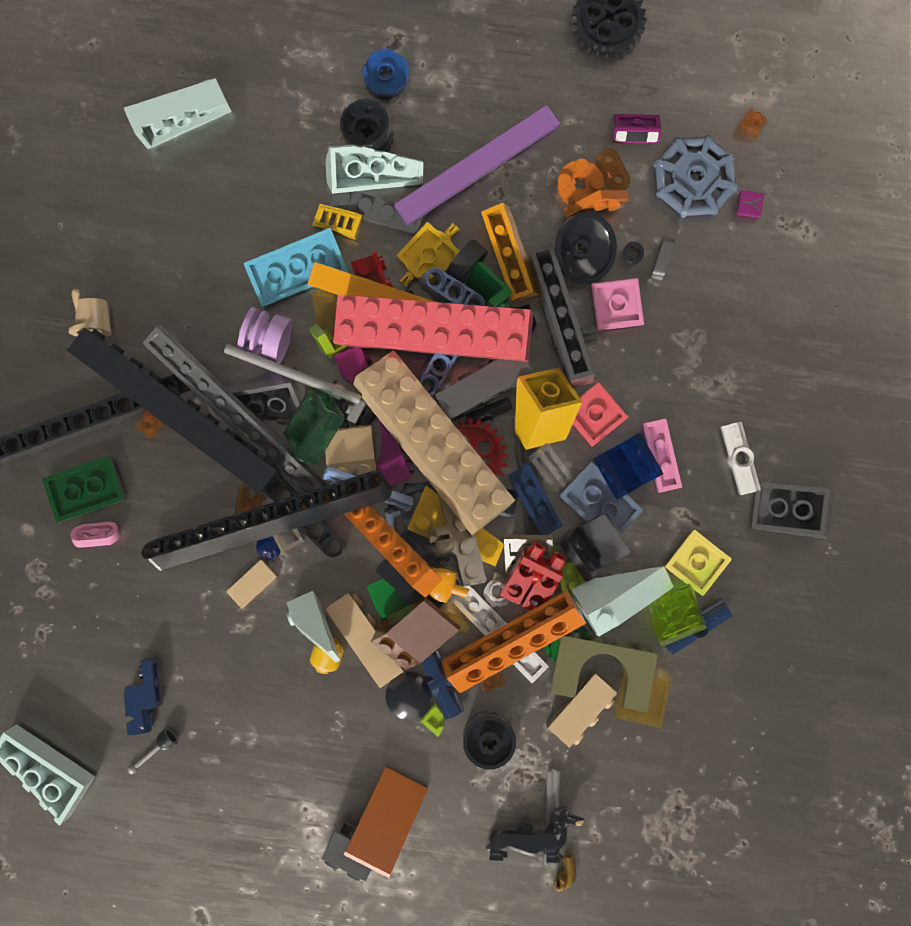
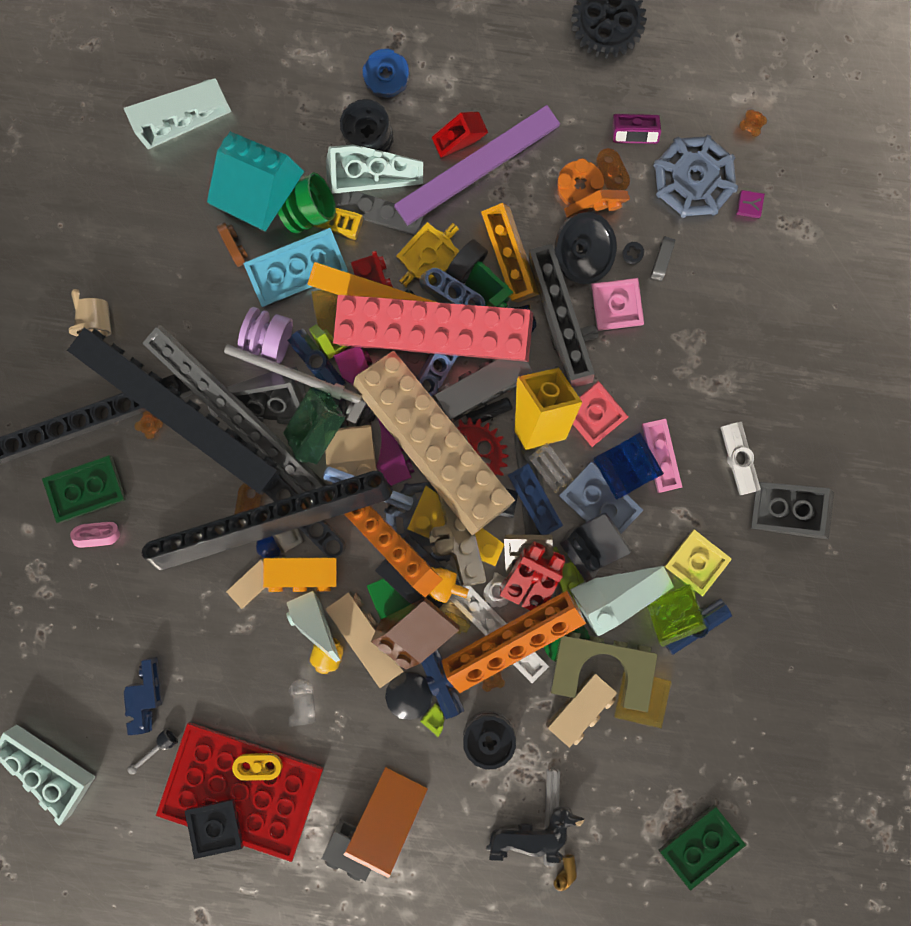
none -> red plate [156,722,324,862]
none -> black plate [185,798,244,859]
none -> teal slope [207,131,305,231]
none -> dark orange plate [216,222,248,267]
none -> yellow plate [232,753,282,780]
none -> light orange brick [263,557,336,592]
none -> green wheel [278,172,336,234]
none -> dark blue piece [287,328,347,395]
none -> clear leg [289,678,316,726]
none -> red slope [432,112,488,158]
none -> dark green plate [658,805,746,891]

